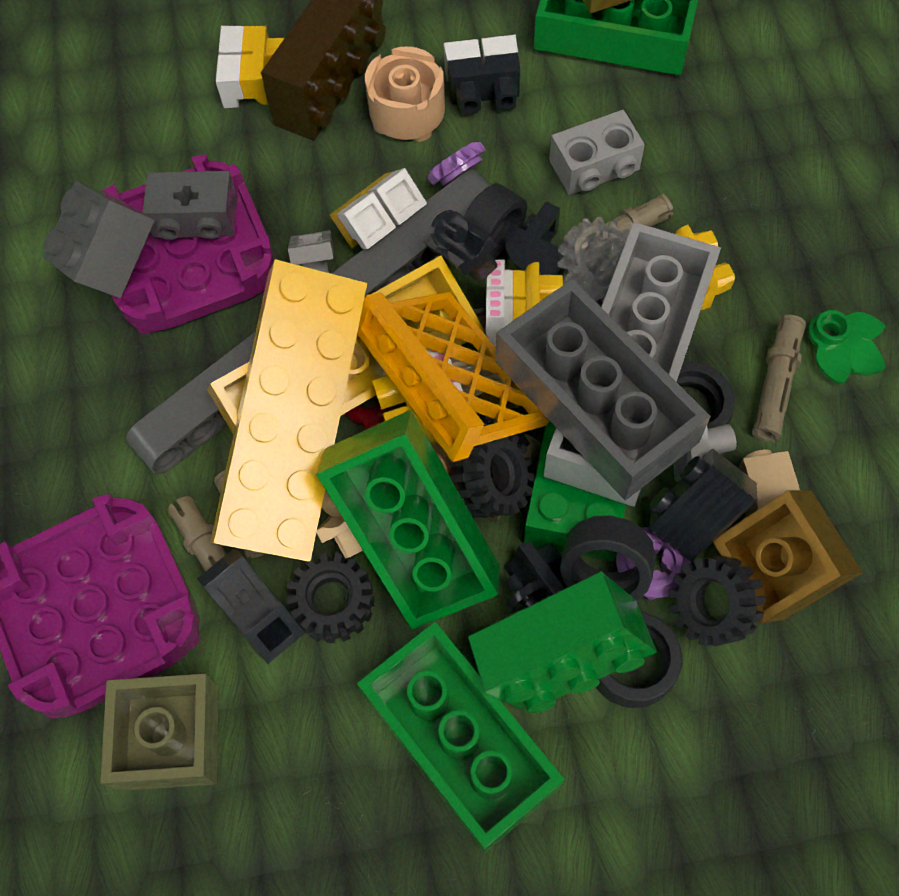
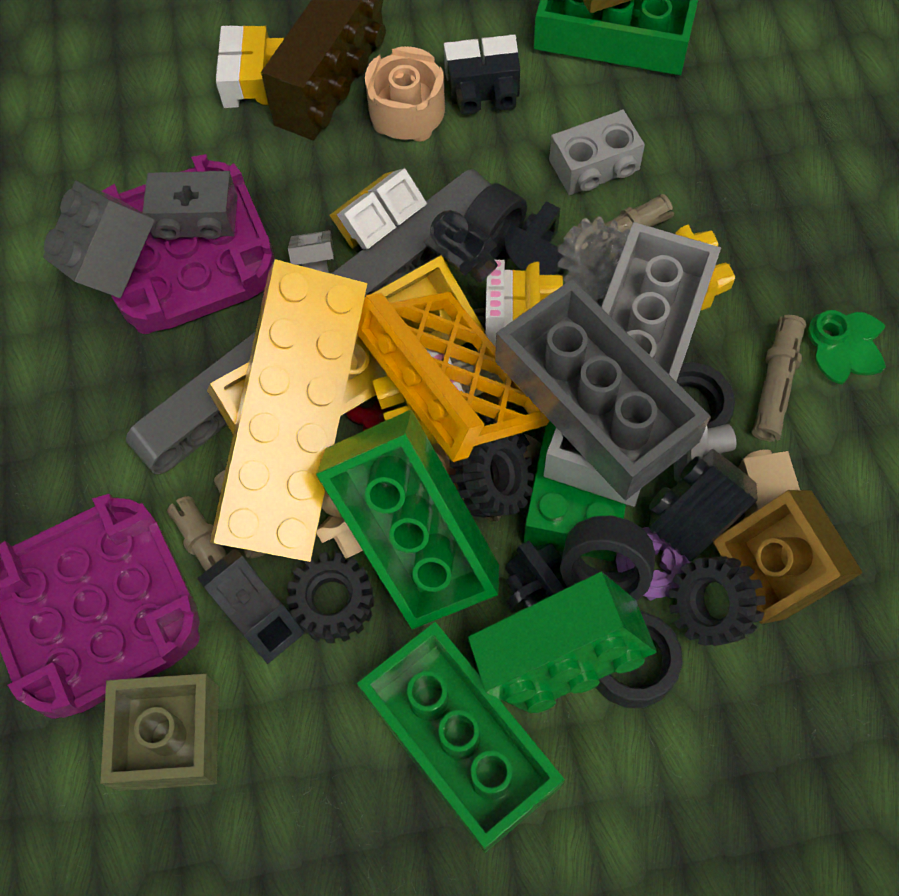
medium lavender gear [428,142,486,187] -> none

